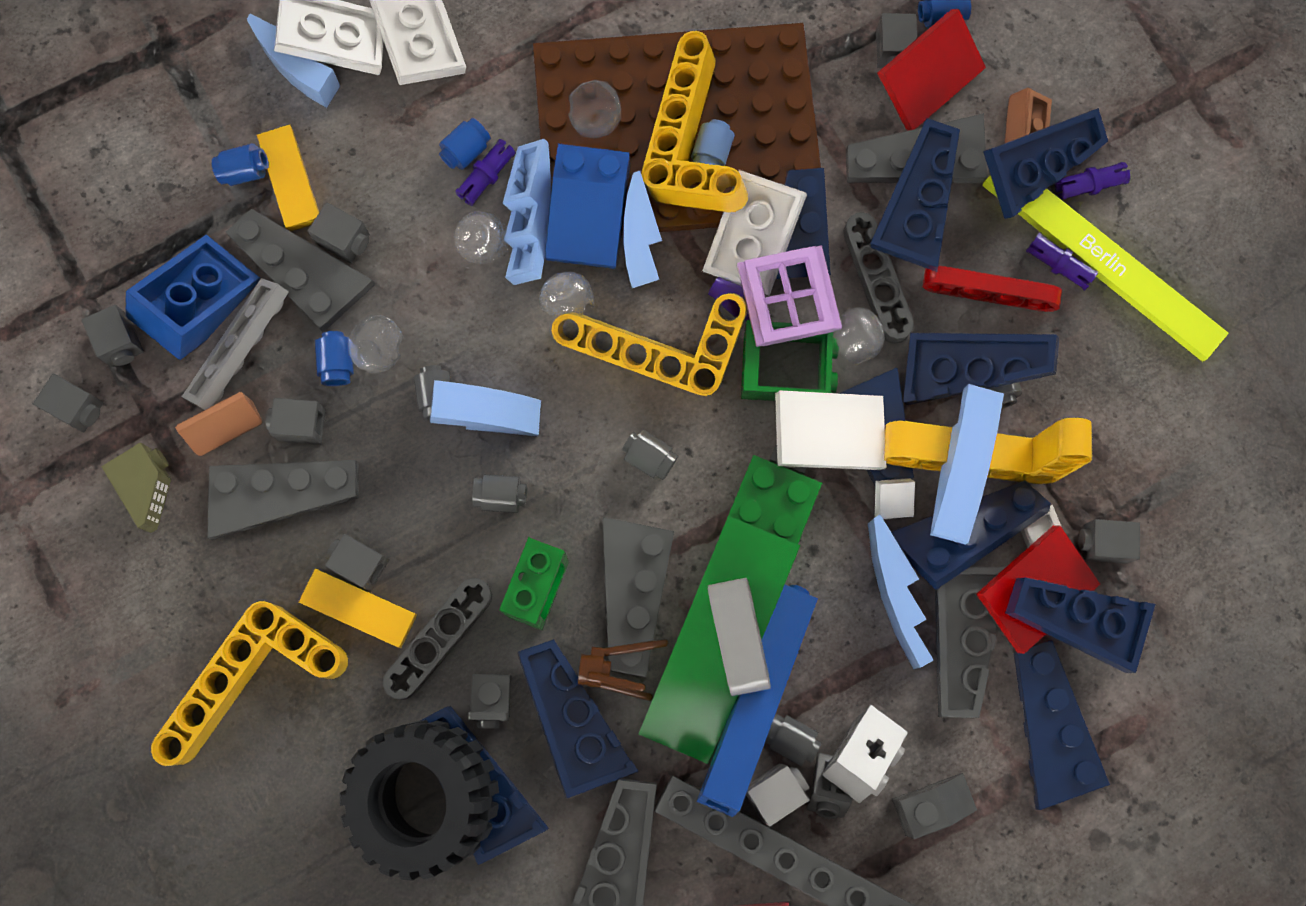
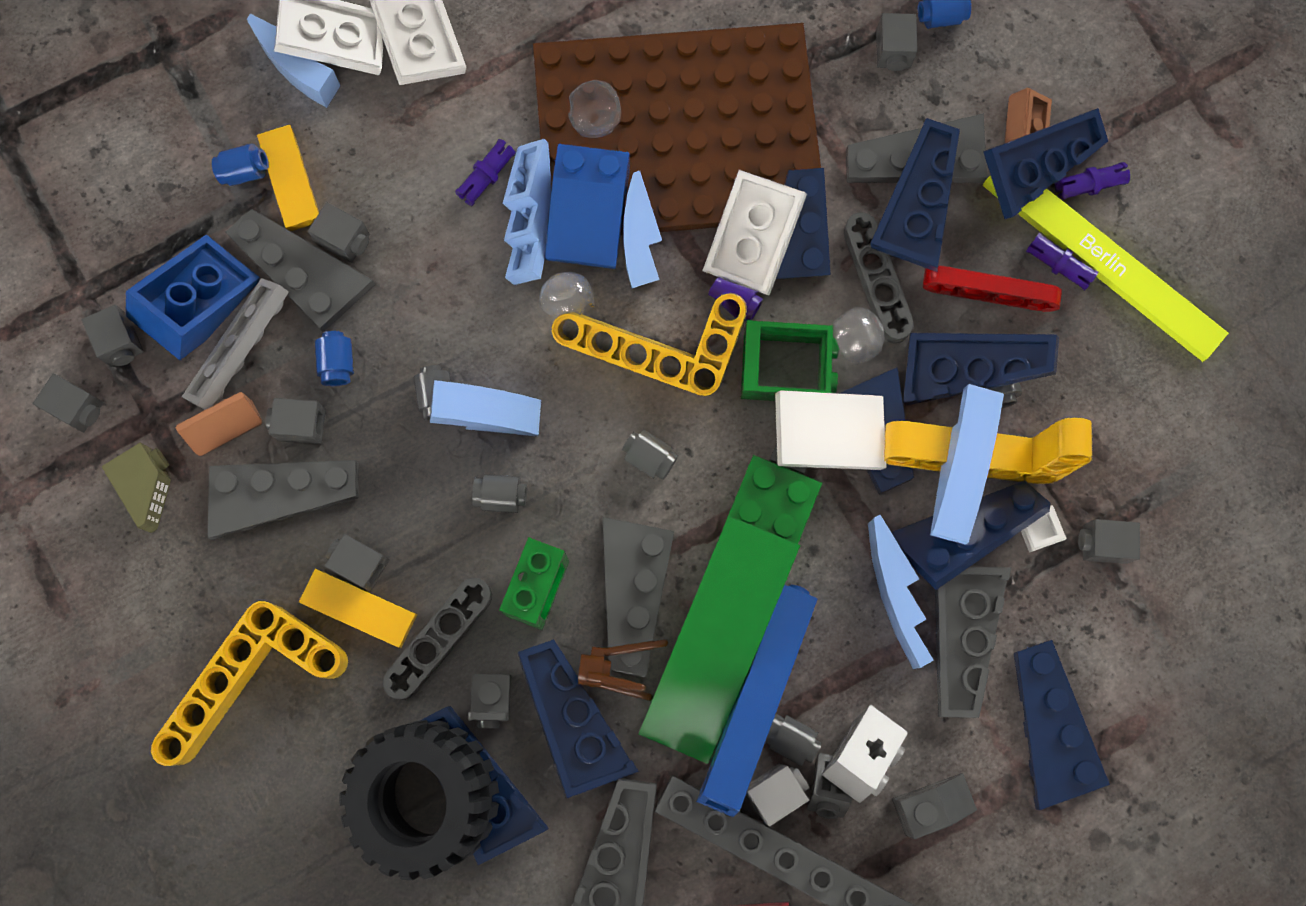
clear hair [348,315,404,374] -> none
blue brick [439,118,491,170] -> none
clear hair [453,211,509,265] -> none
yellow beam [641,31,748,212] -> none
medium blue brick [691,119,735,166] -> none
light grey beam [708,577,771,696] -> none
lavender piece [737,246,842,347] -> none
white tile [875,478,915,519] -> none
red tile [877,9,986,130] -> none
red tile [976,525,1100,654] -> none
dark blue wing [1005,577,1156,673] -> none

